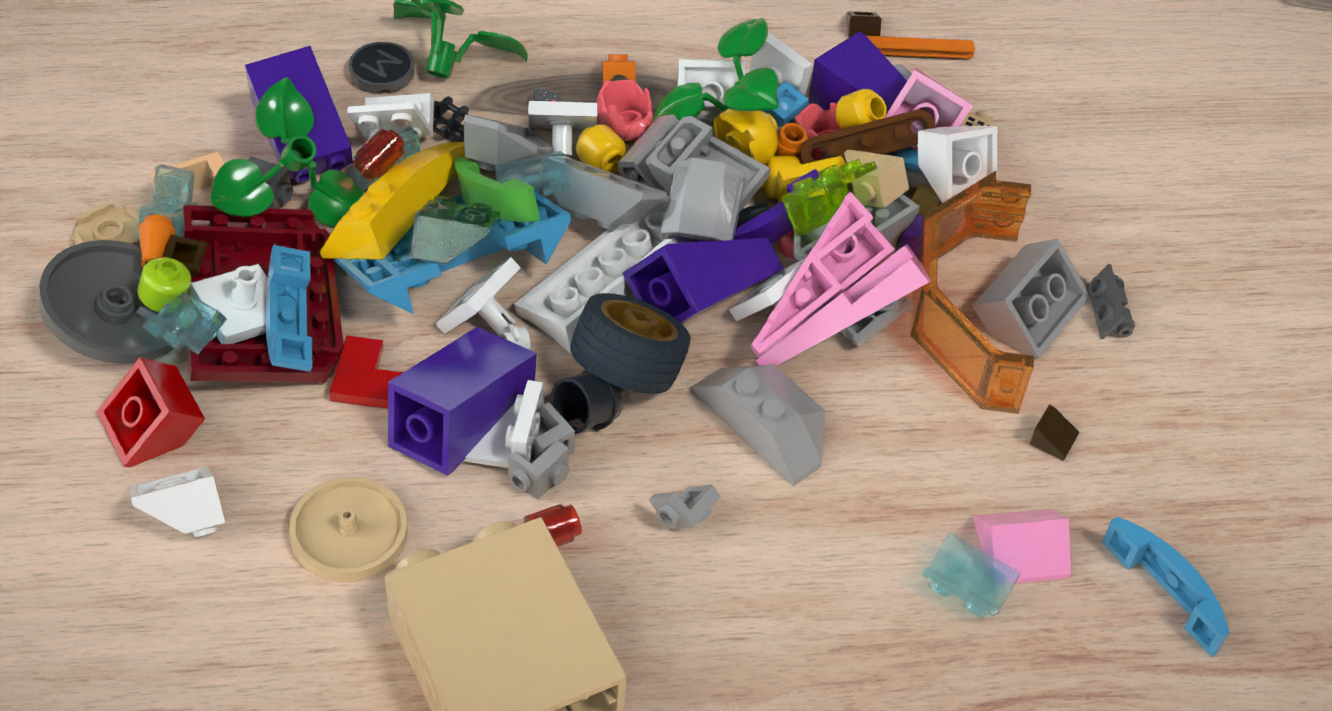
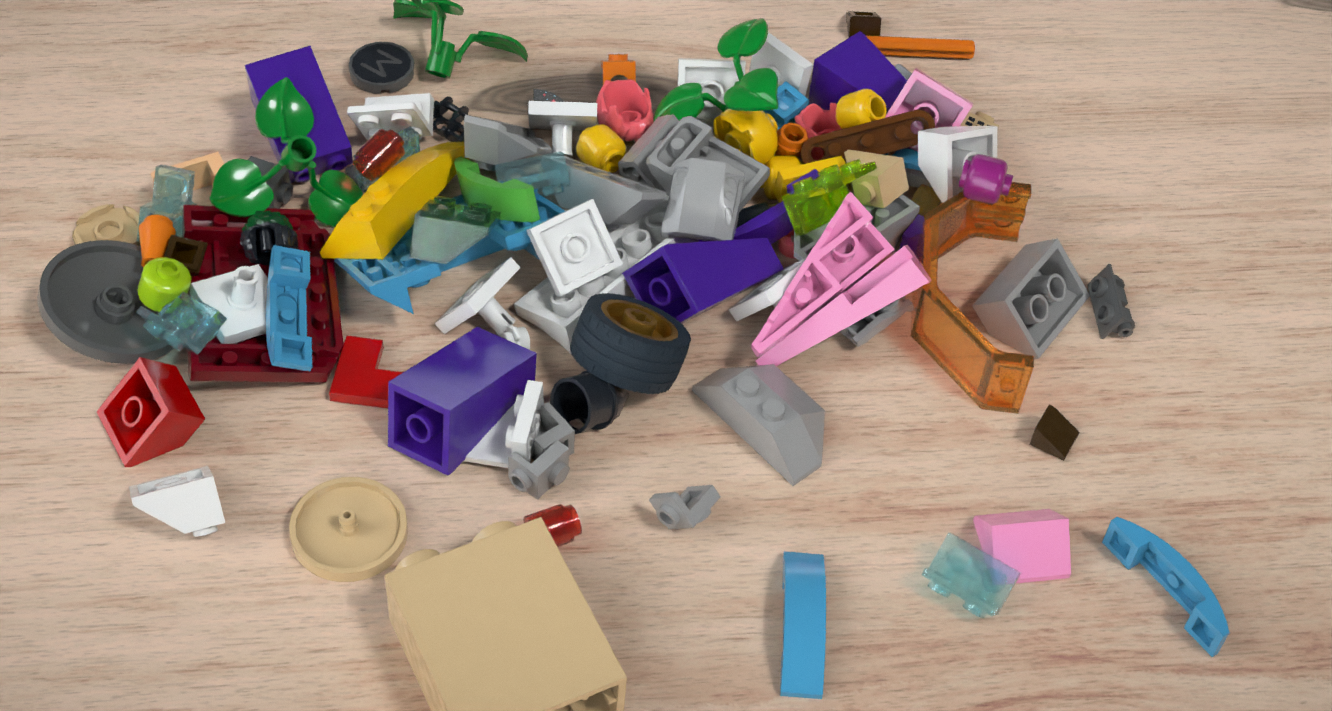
none -> black piece [240,210,299,266]
none -> white tile [526,199,623,296]
none -> dark azure slope [780,551,826,699]
none -> magenta head [958,154,1013,205]

